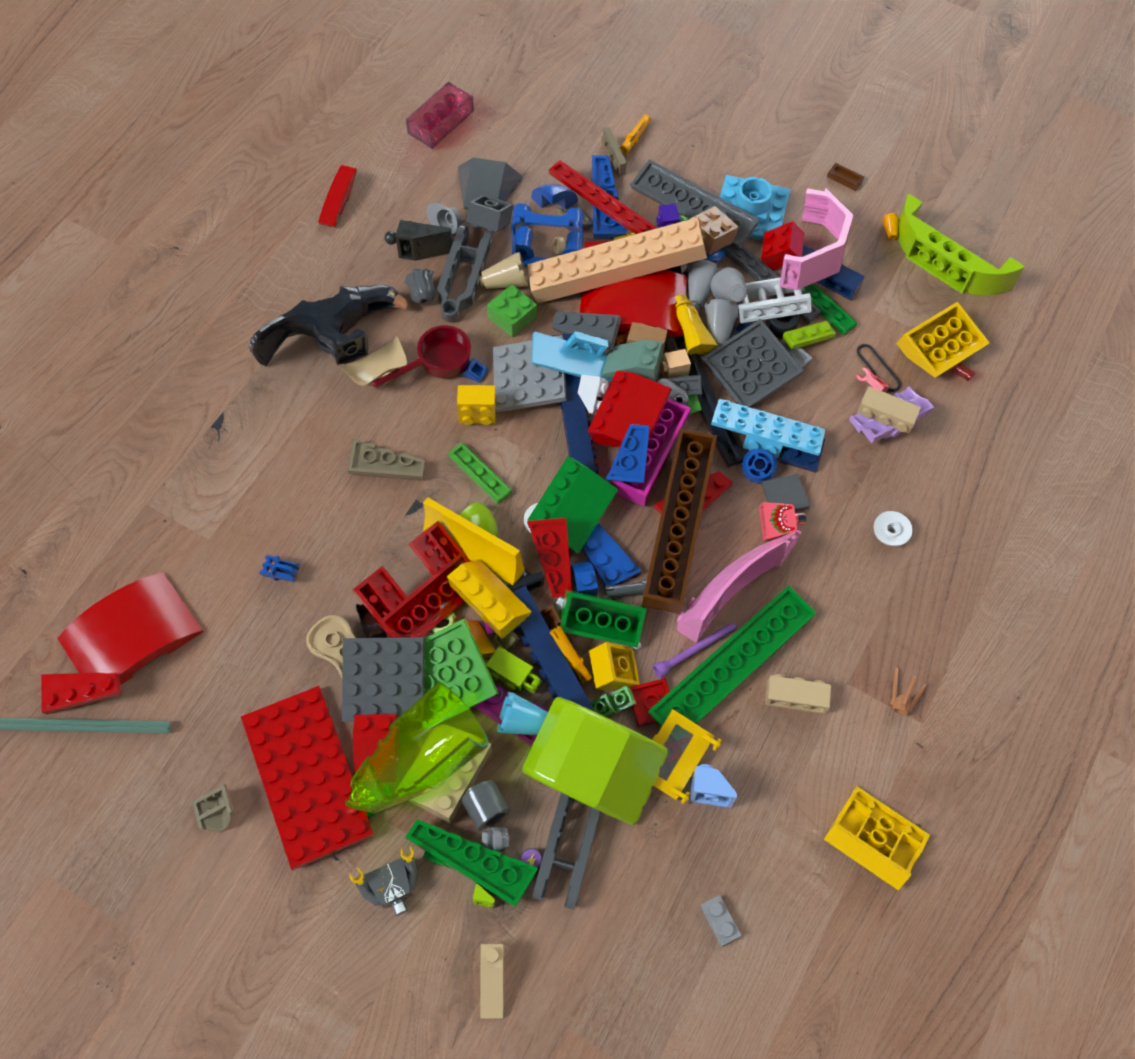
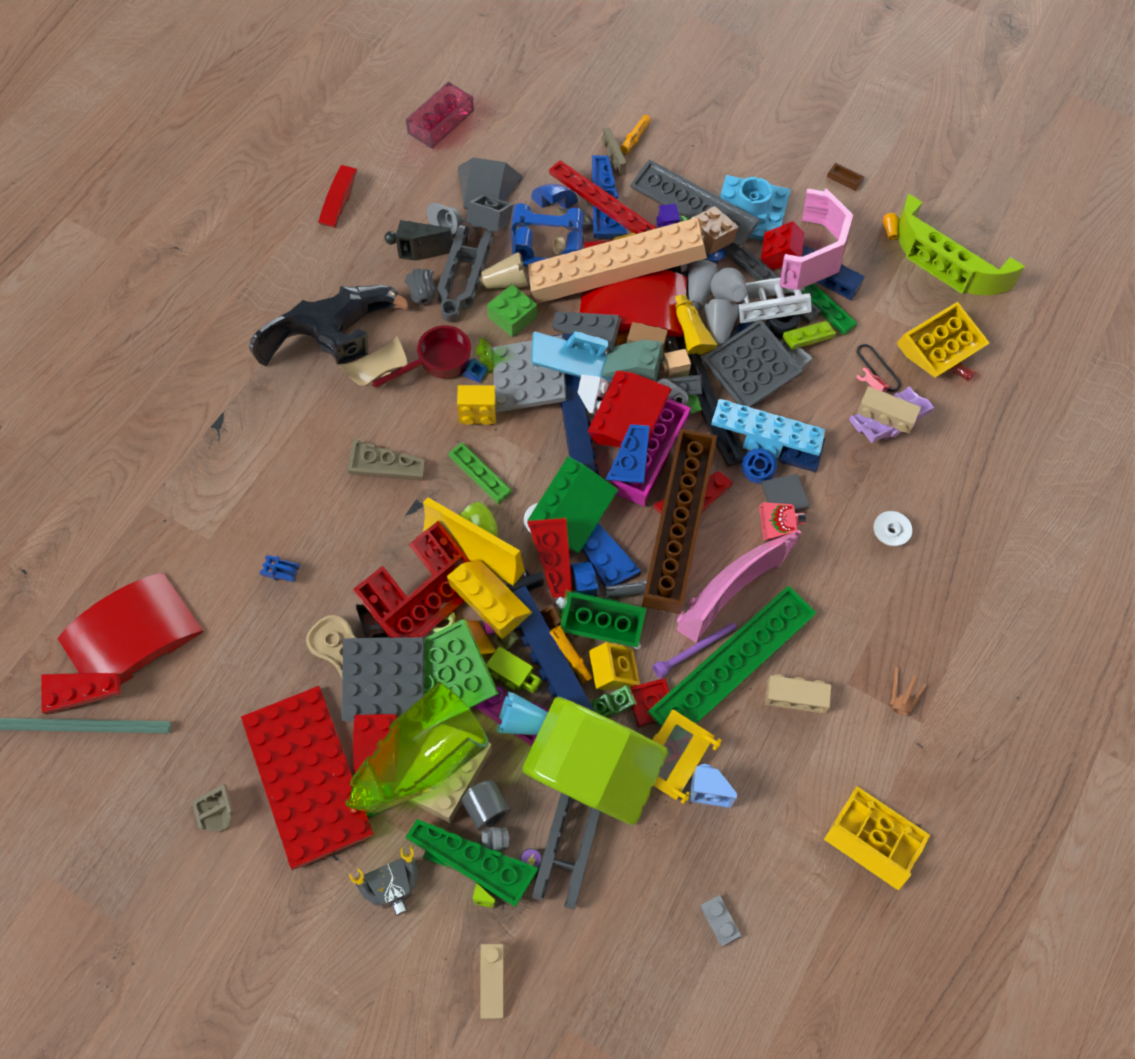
none -> clear neon green slope [476,338,495,373]

